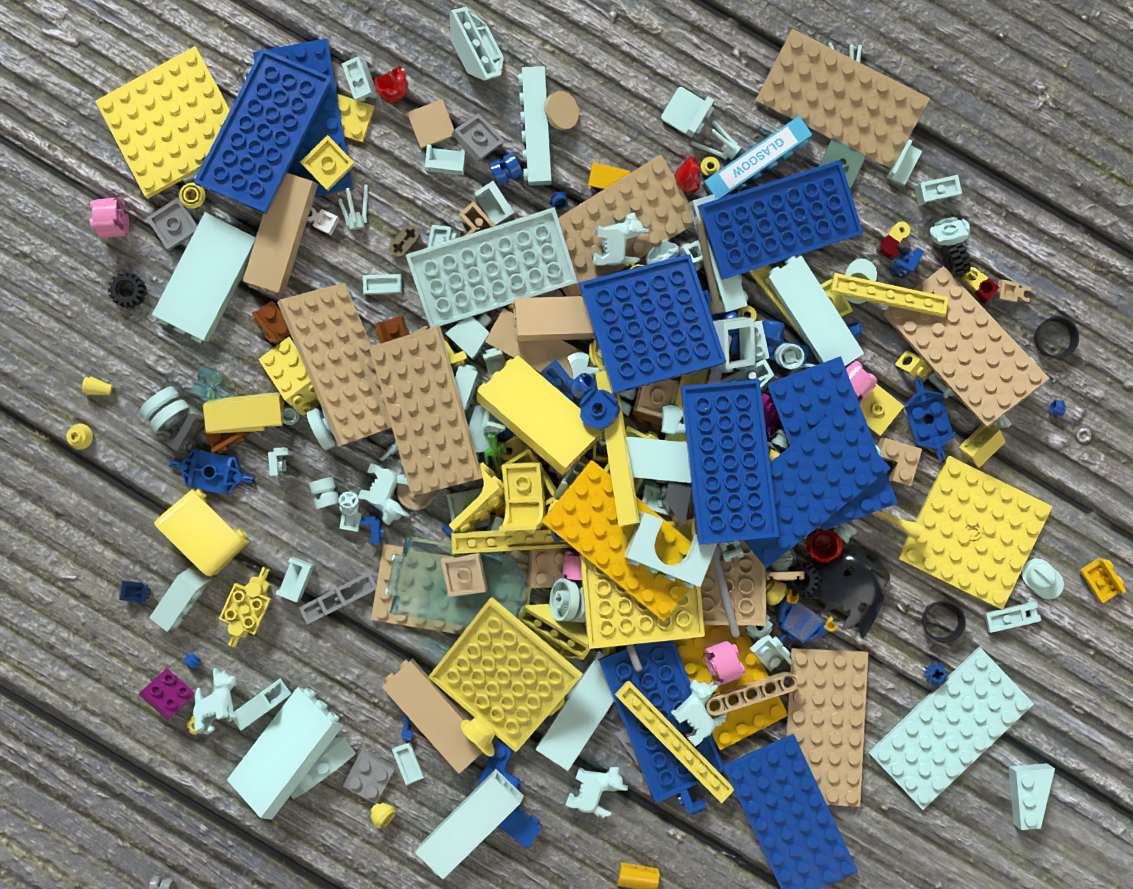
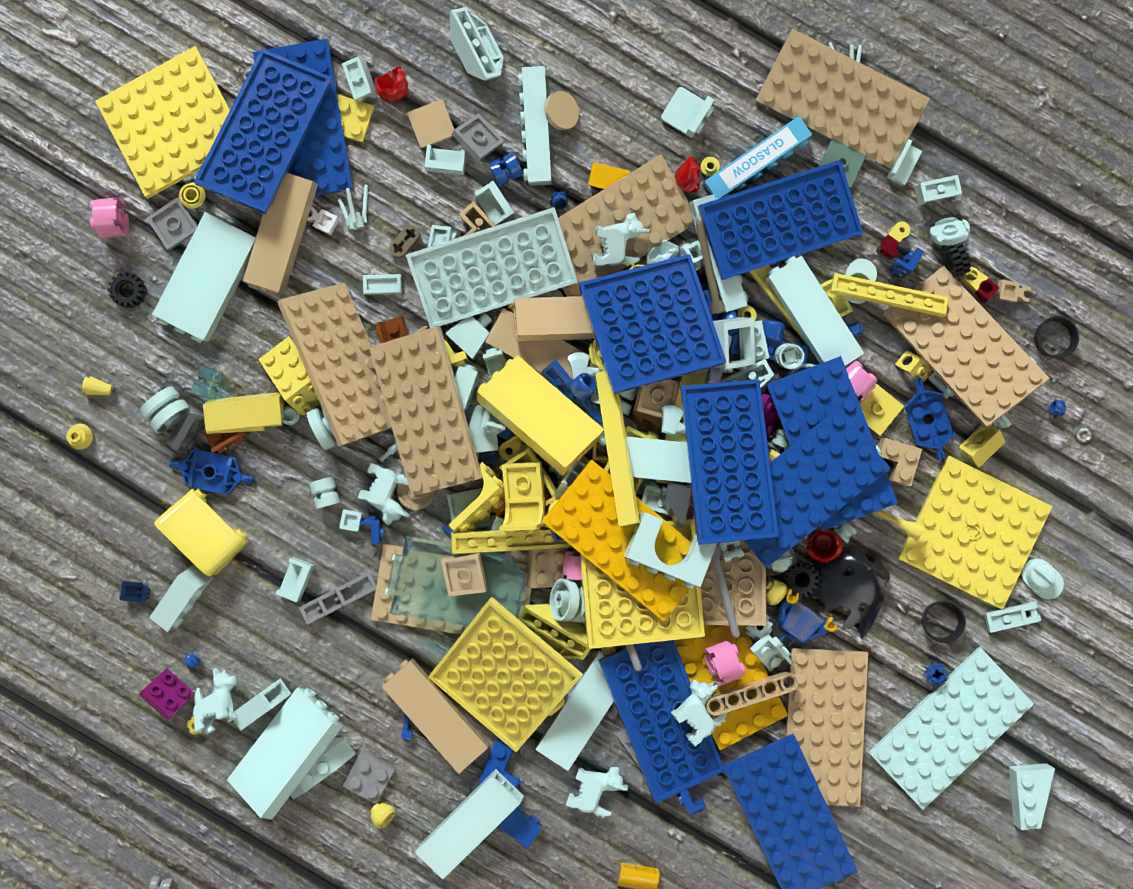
light yellow piece [219,567,272,647] -> none
dark orange bracket [252,300,291,344] -> none
light aqua bracket [268,447,294,476] -> none
light yellow plate [300,135,355,191] -> none
light aqua wheel [339,492,359,516] -> none
light aqua tile [392,741,425,785] -> none
light yellow piece [461,716,495,757] -> none
bright green piece [484,433,507,479] -> none
blue plate [580,389,620,430] -> none
light yellow plate [614,681,734,803] -> none
light aqua plant [691,120,741,160] -> none
tan tile [766,571,805,580] -> none
yellow bracket [1079,558,1127,603] -> none

